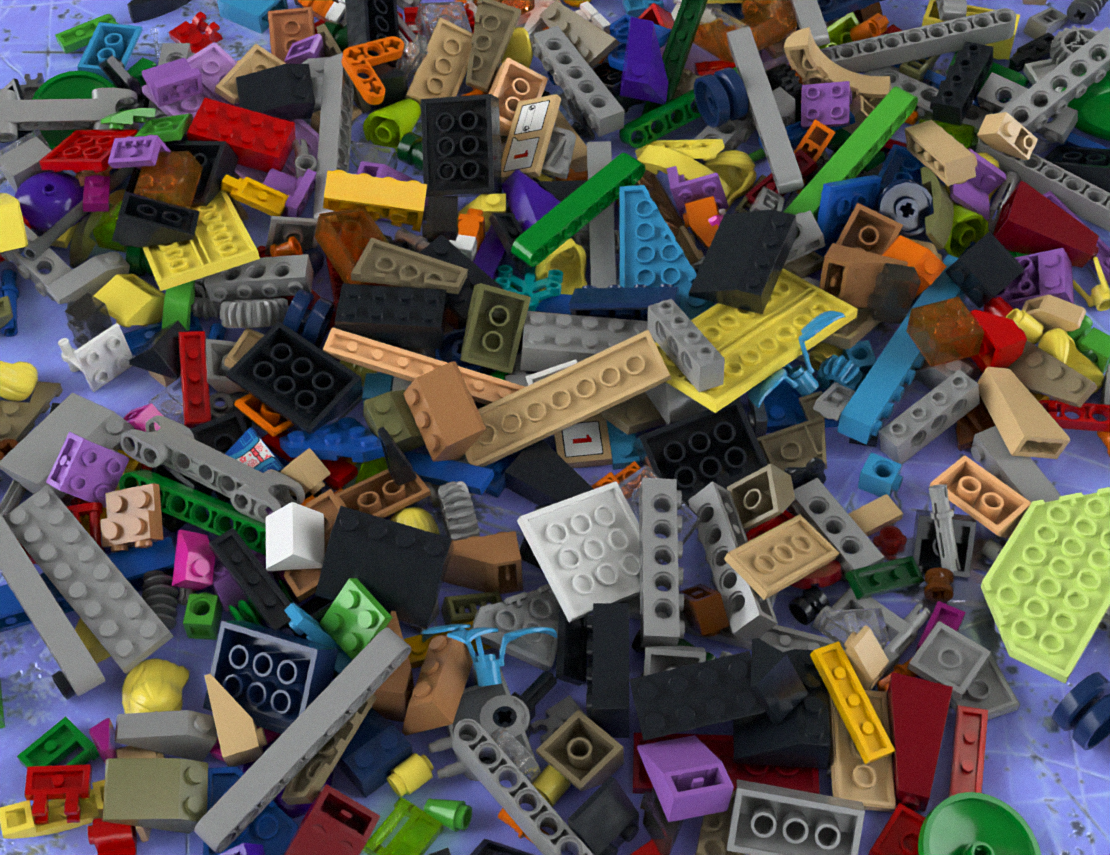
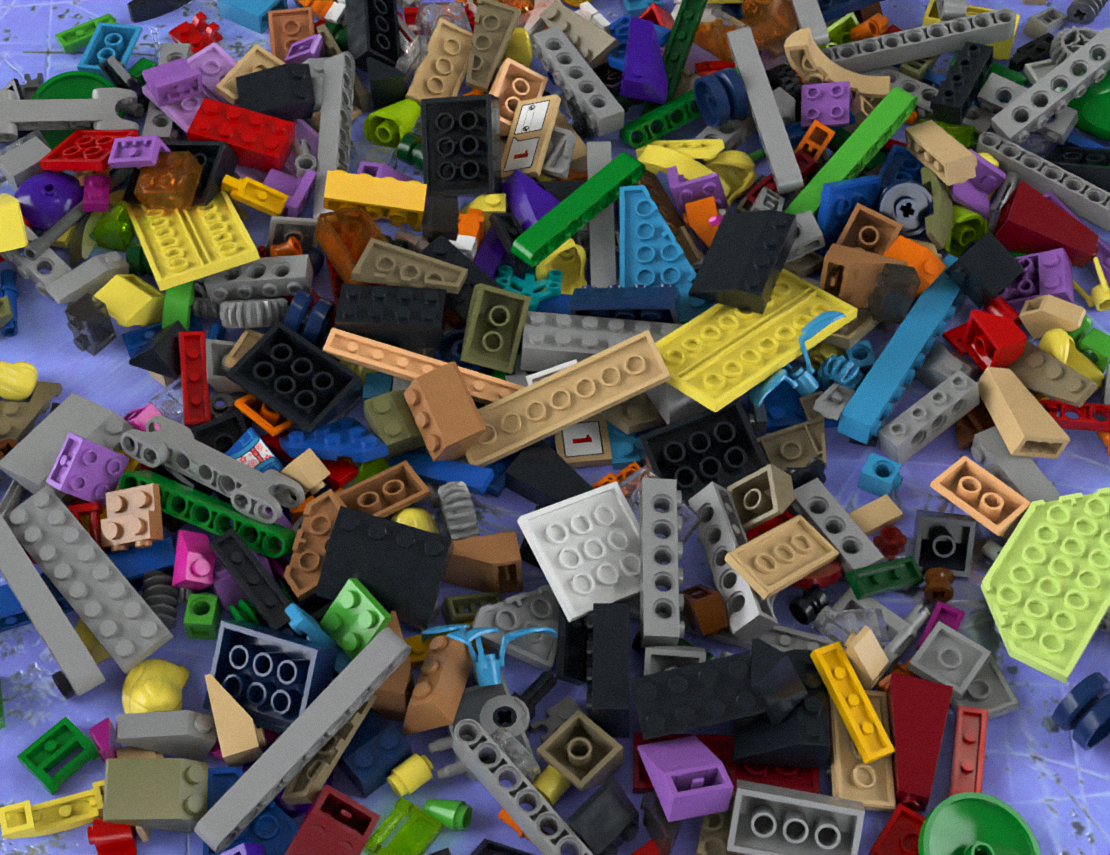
red plate [25,764,92,824] -> none
white plate [58,323,133,392] -> none
bright green slope [101,108,156,130] -> none
black slope [112,191,200,247] -> none
bright green plate [135,113,194,142] -> none
white slope [266,502,325,571] -> none
orange beam [341,36,405,105] -> none
black slope [378,427,417,486] -> none
light grey brick [647,299,725,392] -> none
clear orange brick [906,296,984,367] -> none
light grey pin [928,484,961,572] -> none
tan slope [977,112,1038,160] -> none
light yellow brick [1006,308,1043,344] -> none

